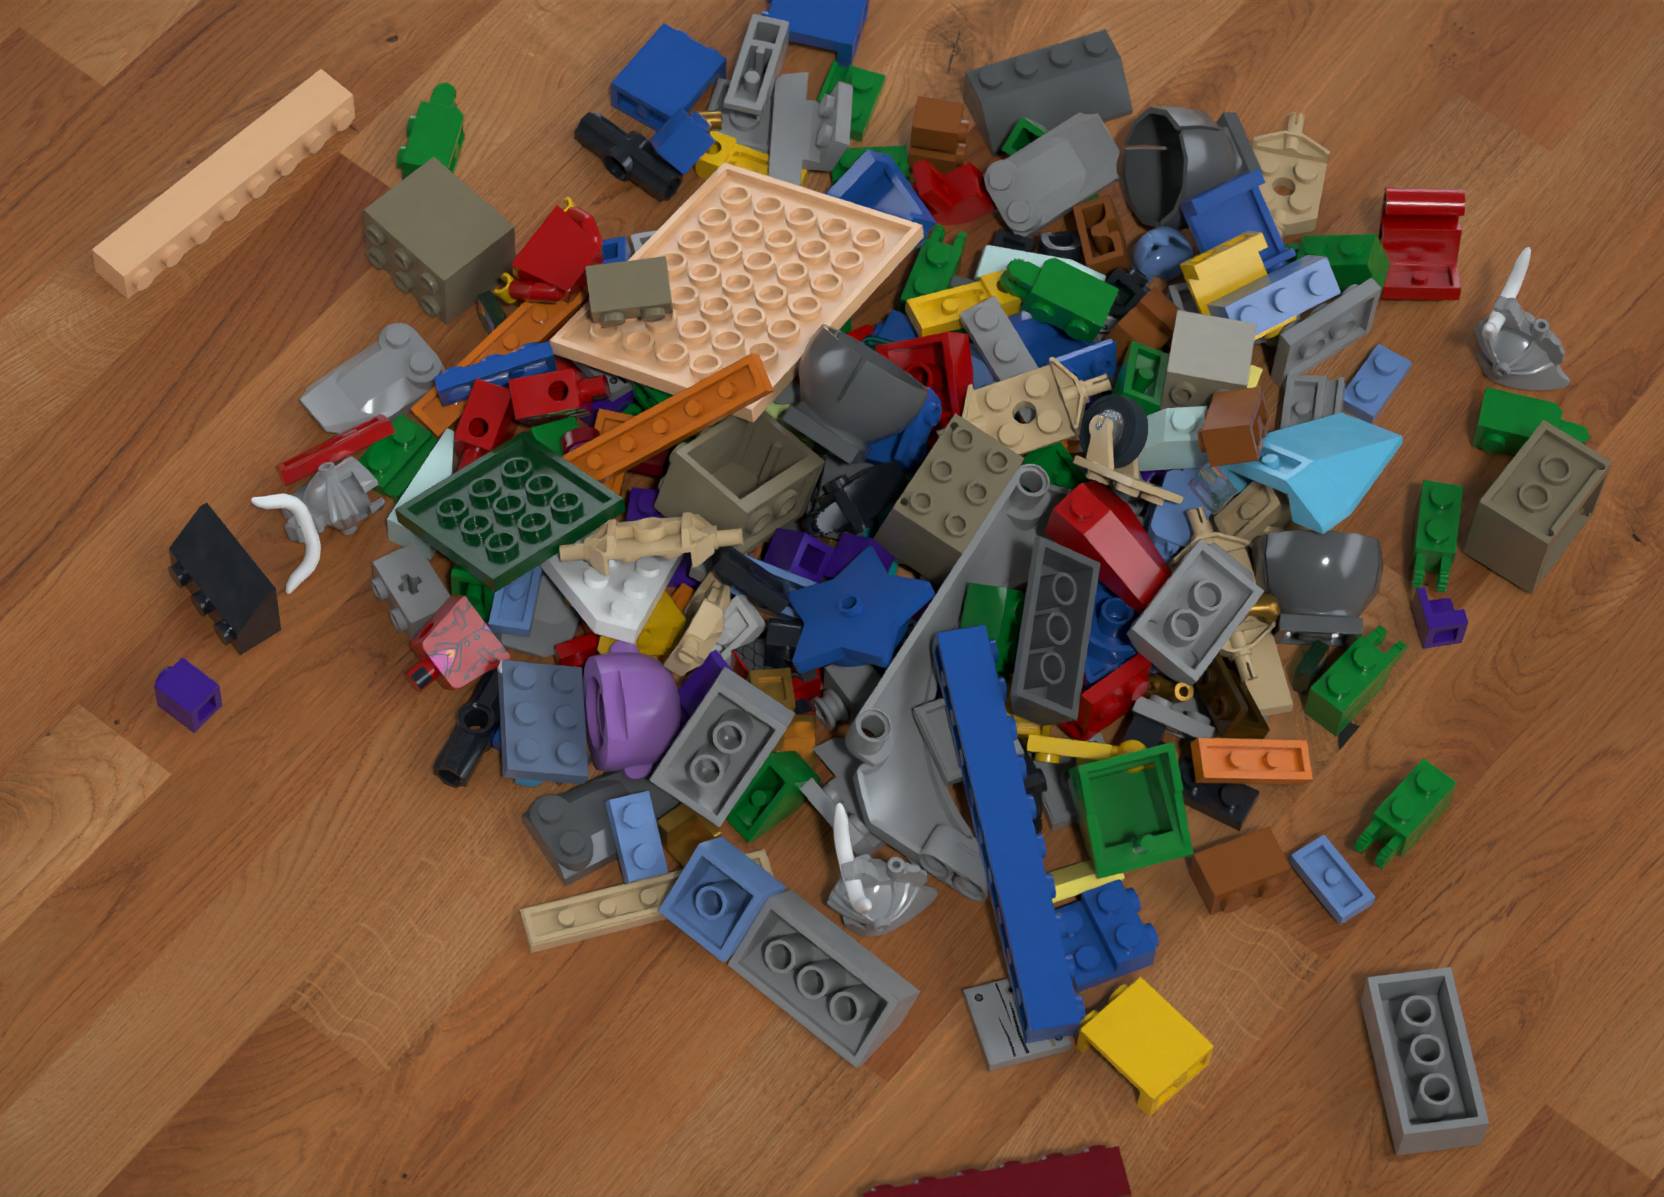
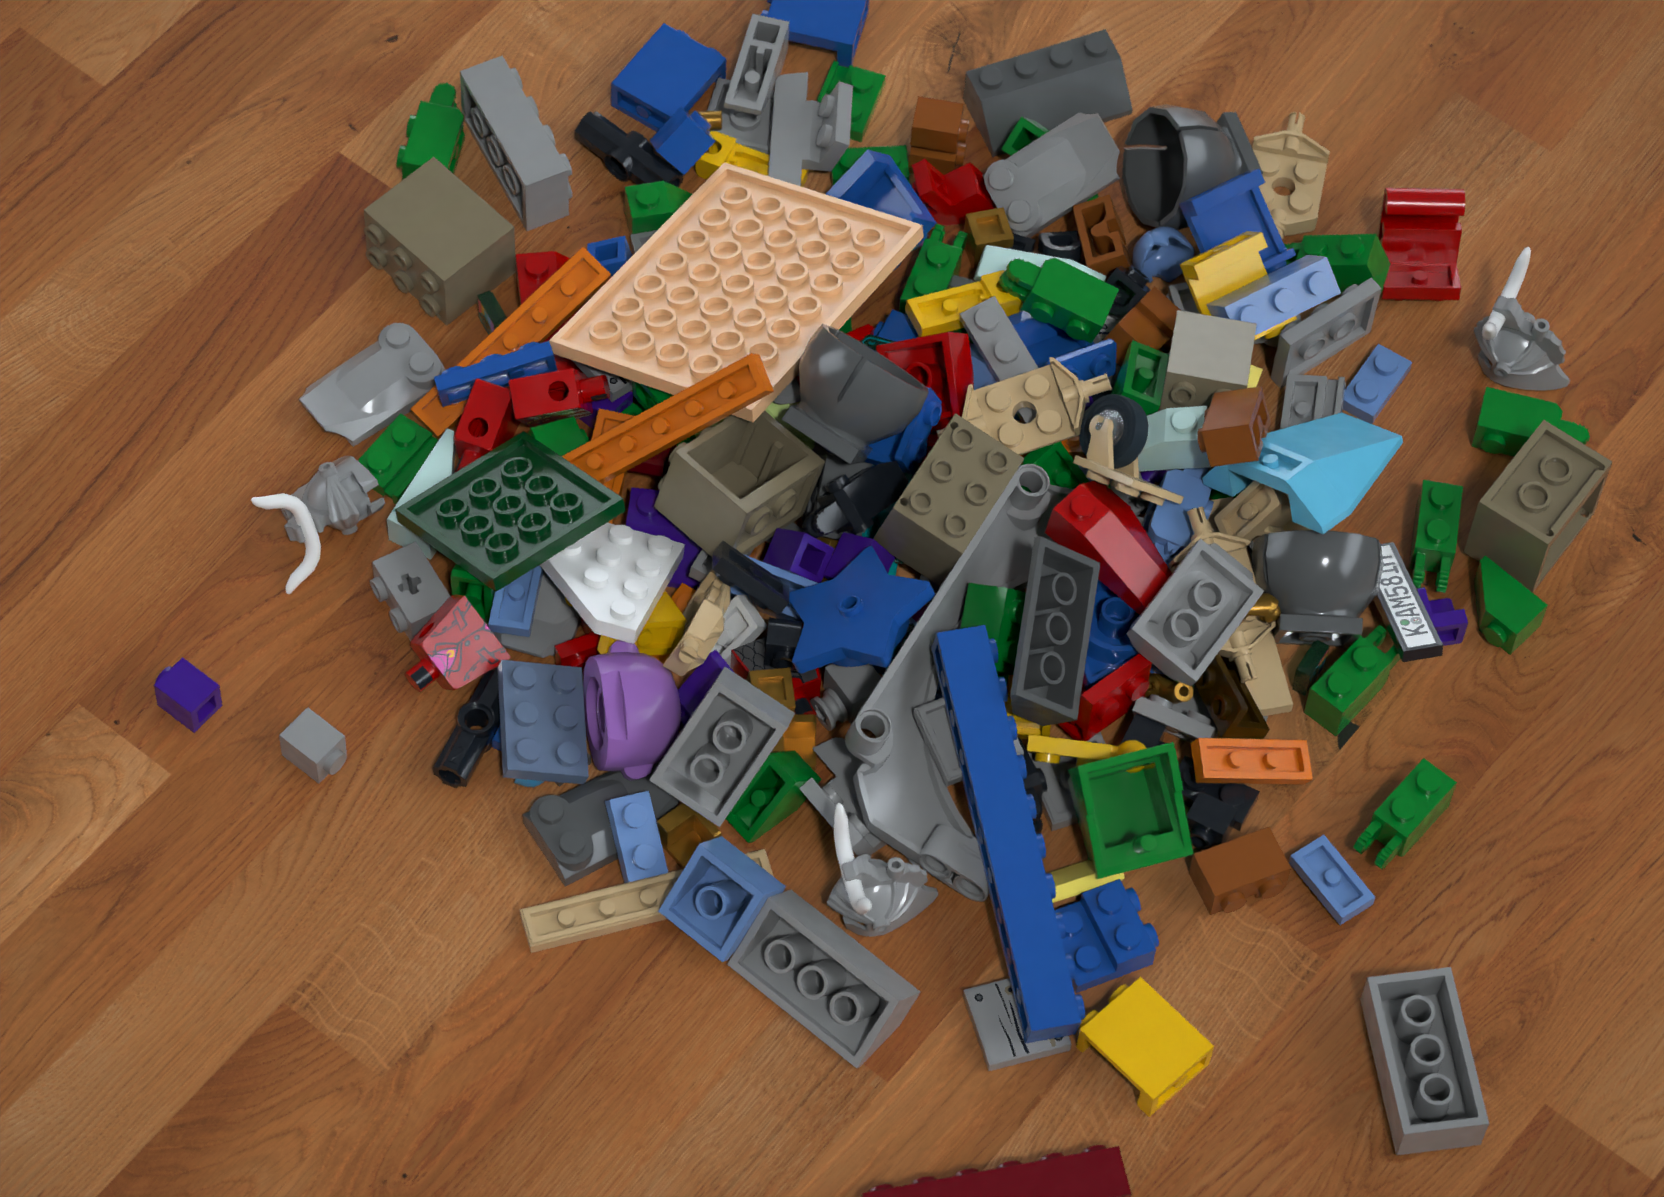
light nougat brick [92,69,355,299] -> none
black slope [168,503,281,655] -> none
red tile [275,414,395,486] -> none
red torso [493,197,604,304] -> none
tan plate [559,512,743,575] -> none
dark red tile [560,427,600,455] -> none
dark tan brick [585,256,673,327] -> none
clear tile [1188,462,1238,515] -> none
none -> light grey brick [279,707,347,783]
none -> light grey brick [460,56,573,231]
none -> green slope [625,181,693,238]
none -> pearl gold panel [964,207,1014,271]
none -> black plate [1186,791,1238,850]
none -> tile [1373,542,1443,662]
none -> green slope [1474,555,1548,655]

